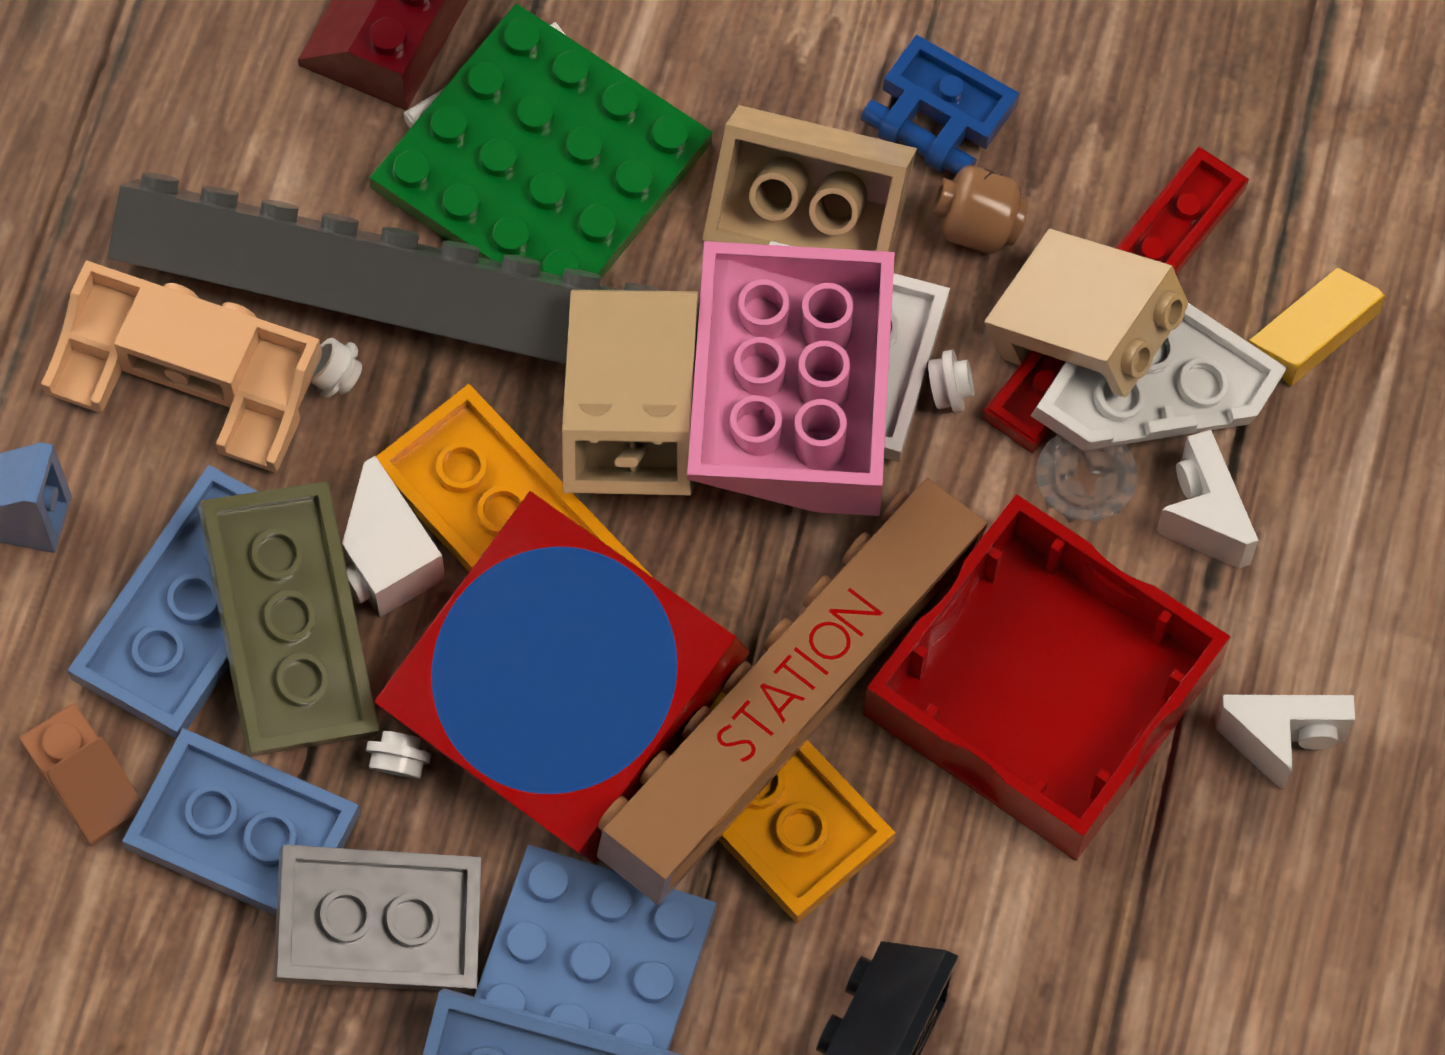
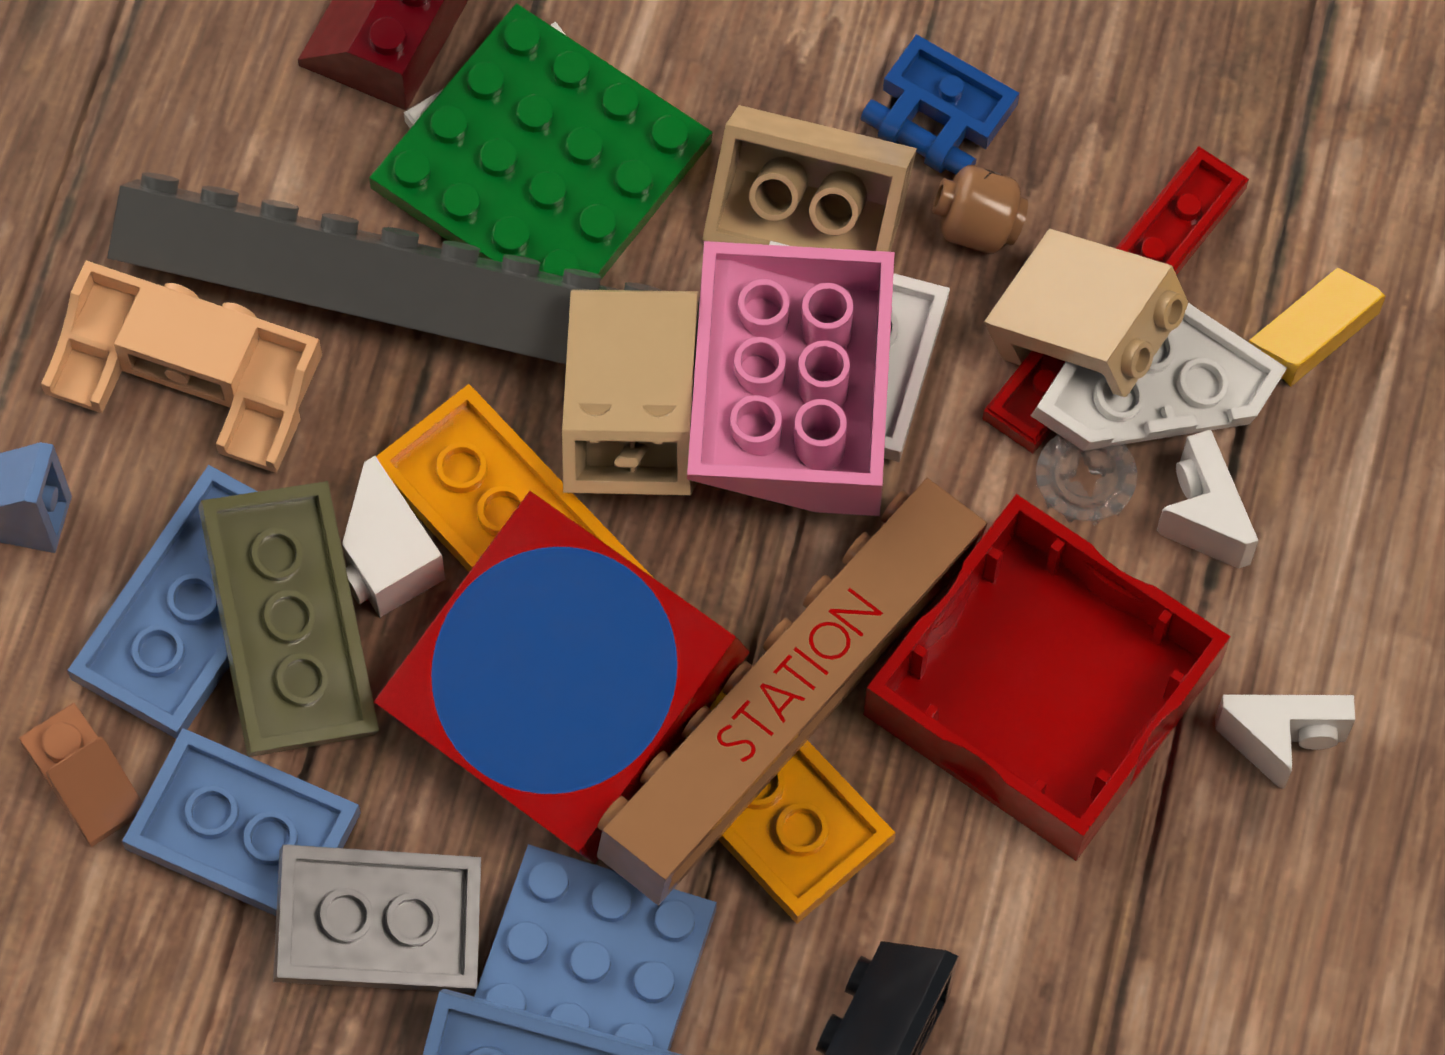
white plate [310,338,362,398] -> none
white plate [366,731,432,779] -> none
white plate [928,349,975,413] -> none

